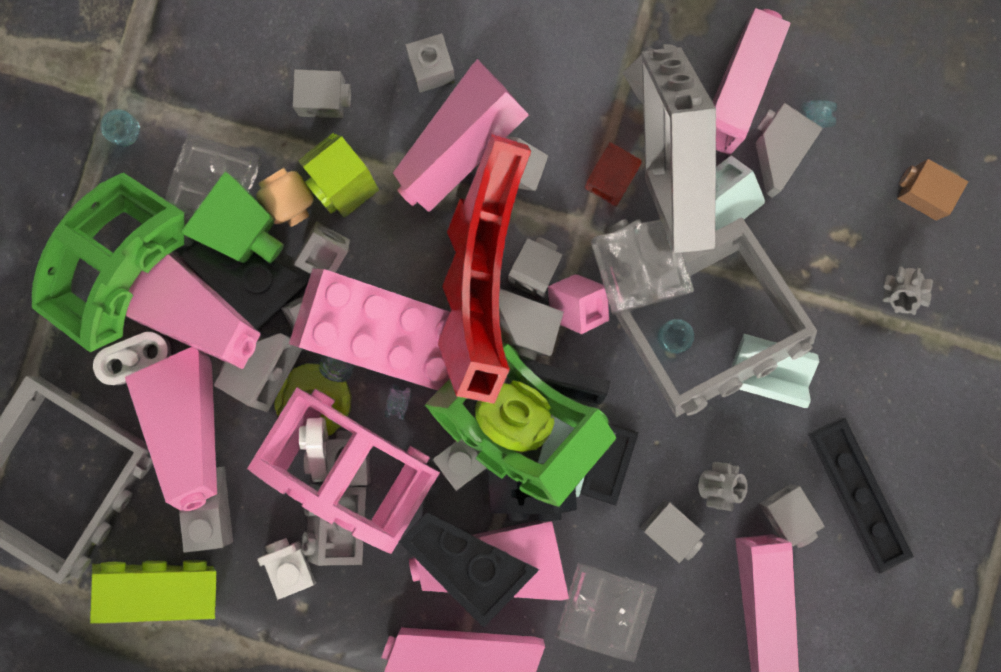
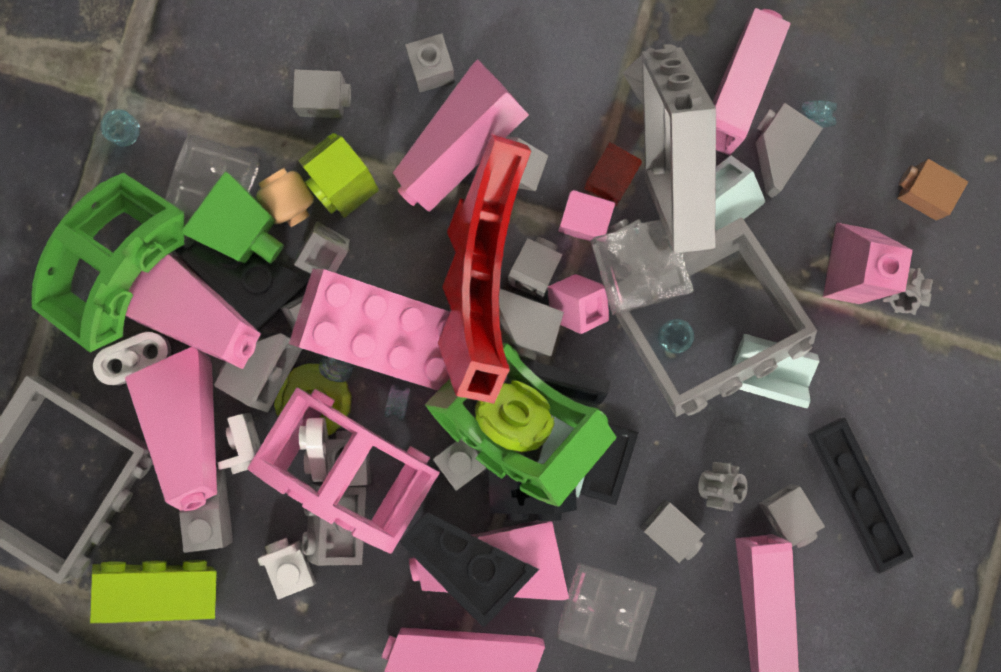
none -> white bracket [217,413,261,474]
none -> bright pink panel [558,190,615,245]
none -> bright pink slope [823,223,912,304]

